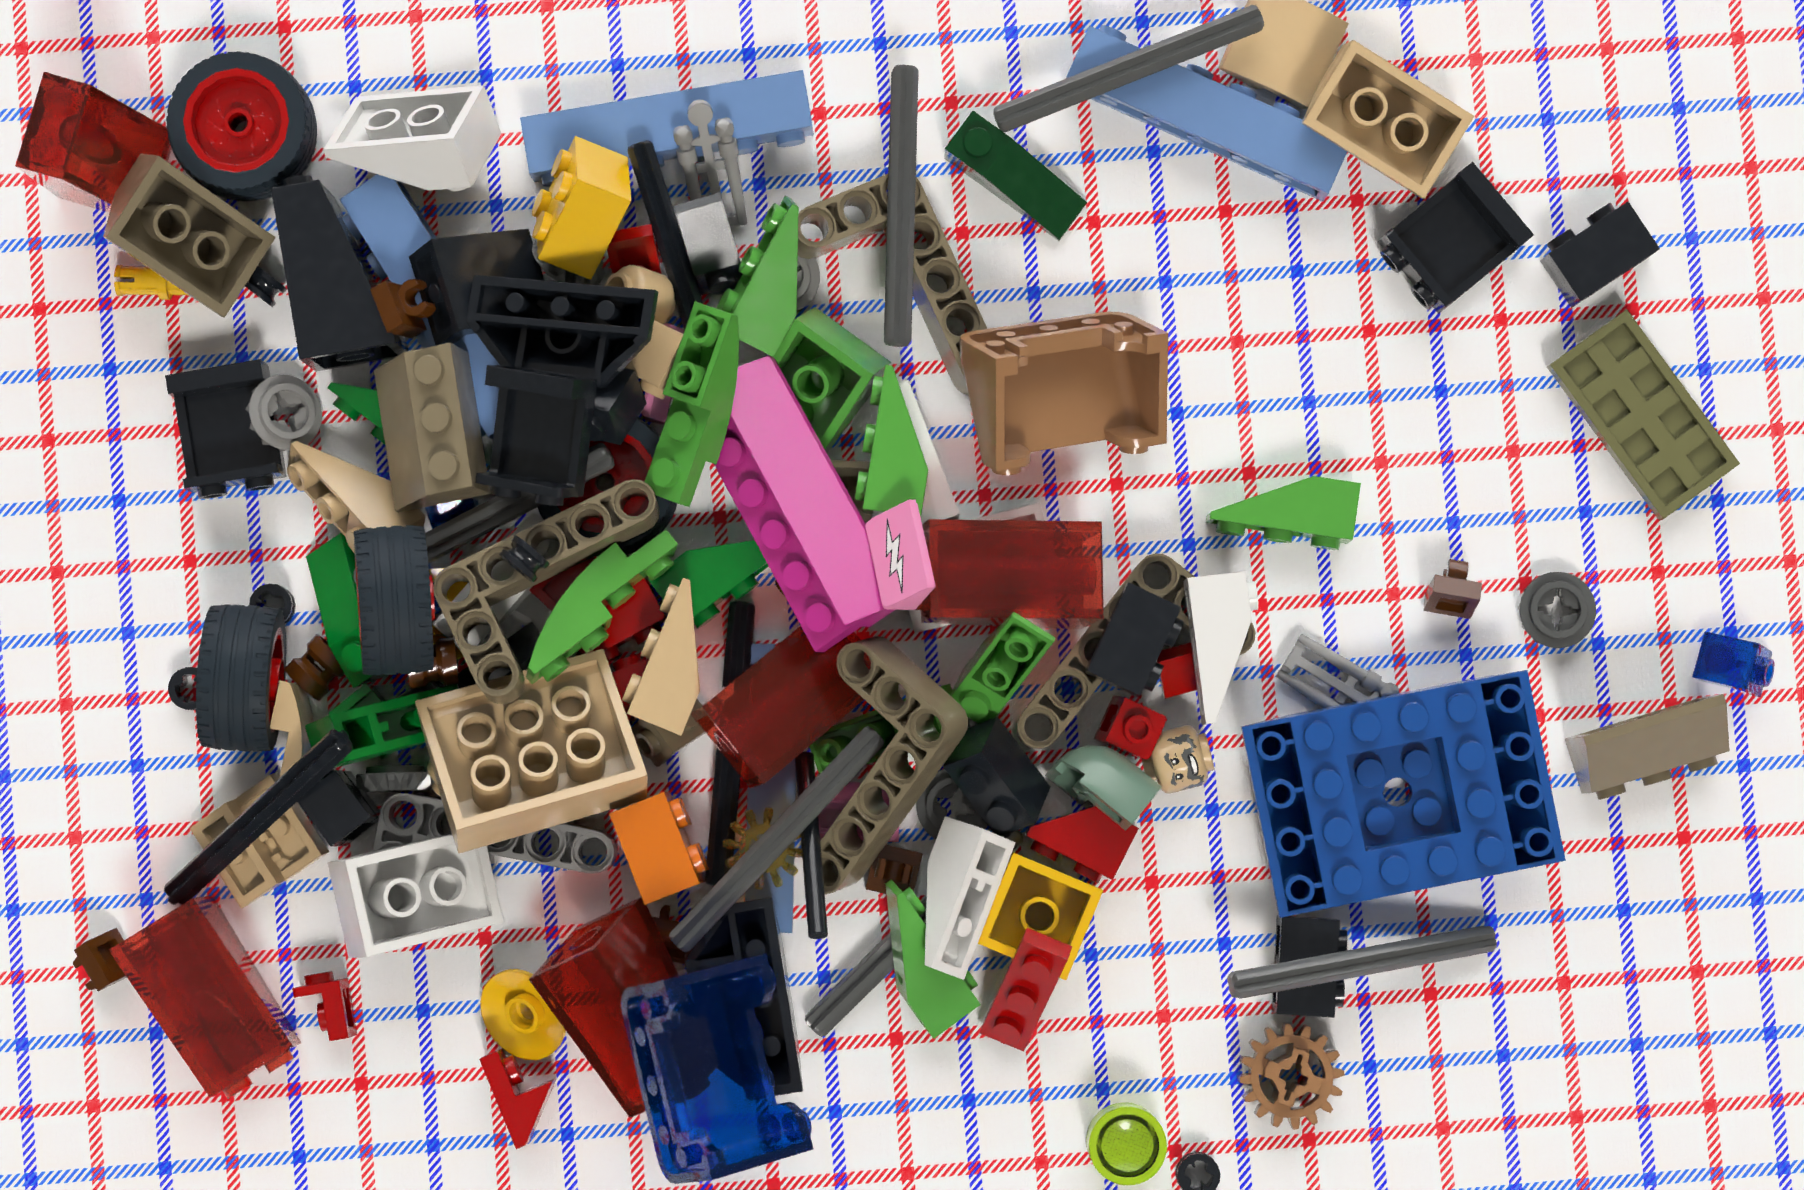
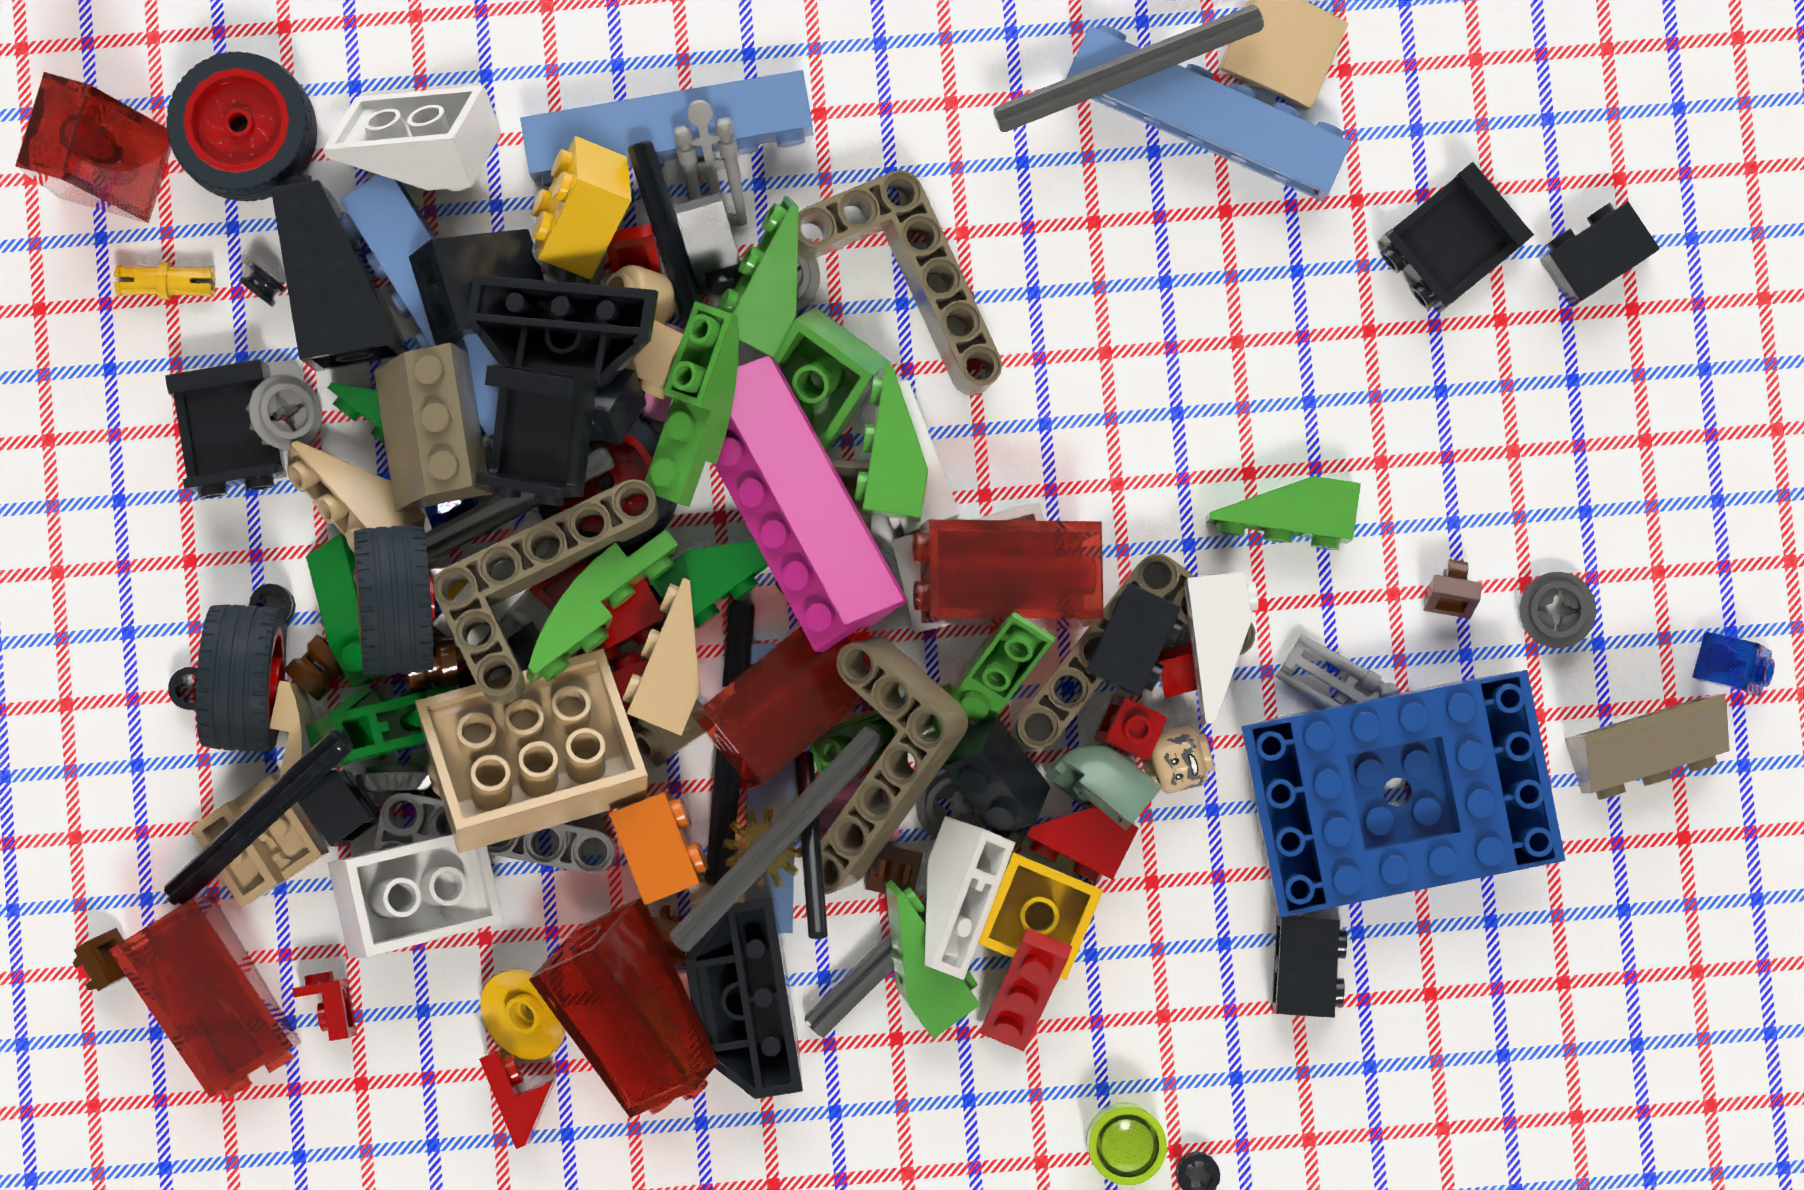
dark tan slope [103,153,276,318] -> none
reddish brown tile [370,279,436,339] -> none
black bush [499,535,550,583] -> none
clear blue windscreen [621,953,814,1184] -> none
bright pink slope [865,499,936,610] -> none
dark grey axle [884,64,919,347] -> none
dark green slope [944,111,1087,241] -> none
medium nougat windscreen [960,312,1168,475] -> none
dark grey axle [1227,926,1497,999] -> none
medium nougat gear [1237,1022,1345,1130] -> none
tan slope [1302,40,1475,199] -> none
olive plate [1547,309,1740,521] -> none

